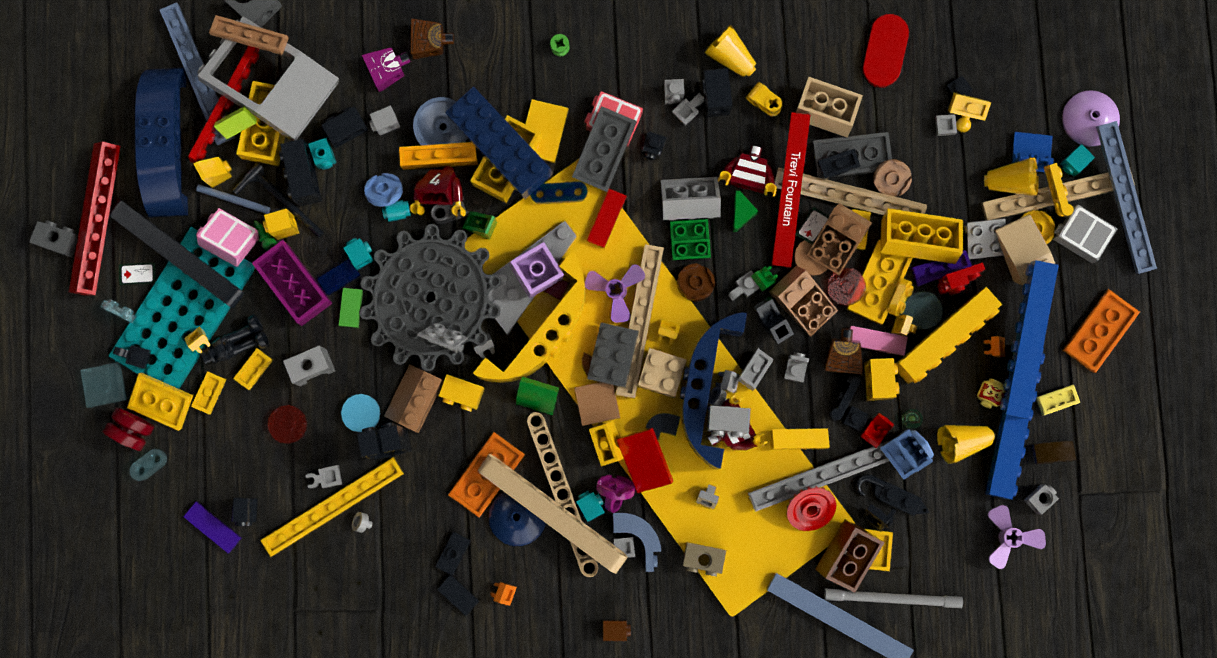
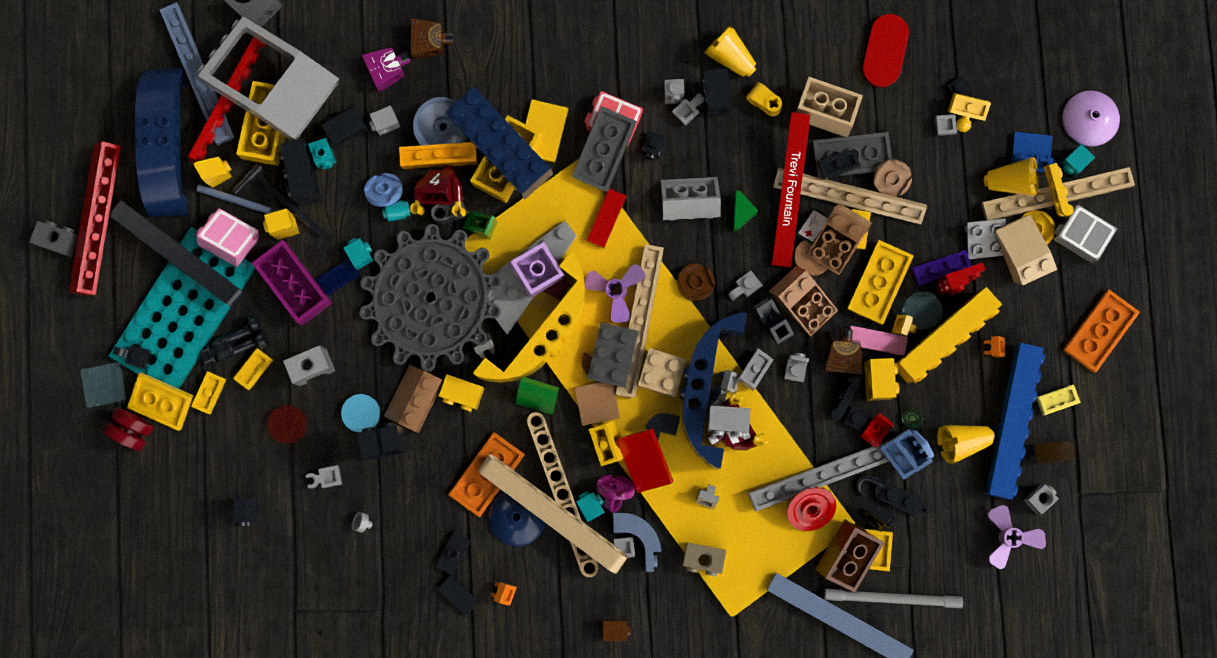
clear light blue plate [100,299,136,323] -> none
white sticker [119,262,155,285] -> none
clear light blue plate [130,449,167,481] -> none
yellow tile [184,326,210,353] -> none
dark purple tile [184,502,242,553] -> none
medium nougat tile [209,15,289,55] -> none
lime tile [214,106,257,139] -> none
green bar [254,220,277,252] -> none
yellow tile [261,457,404,557] -> none
bright green tile [339,288,363,328] -> none
light grey hinge [417,323,468,353] -> none
clear blue plate [531,182,588,204] -> none
bright green wheel [550,34,570,57] -> none
yellow tile [658,319,681,345] -> none
green slope [670,219,711,260] -> none
torso [718,146,777,196] -> none
green tile [751,266,778,291] -> none
yellow tile [770,429,830,450] -> none
clear red tile [827,268,866,306] -> none
yellow brick [880,208,963,264] -> none
yellow plate [888,279,914,316] -> none
light yellow head [977,379,1006,409] -> none
blue brick [1000,260,1059,419] -> none
sand blue plate [1096,121,1157,274] -> none

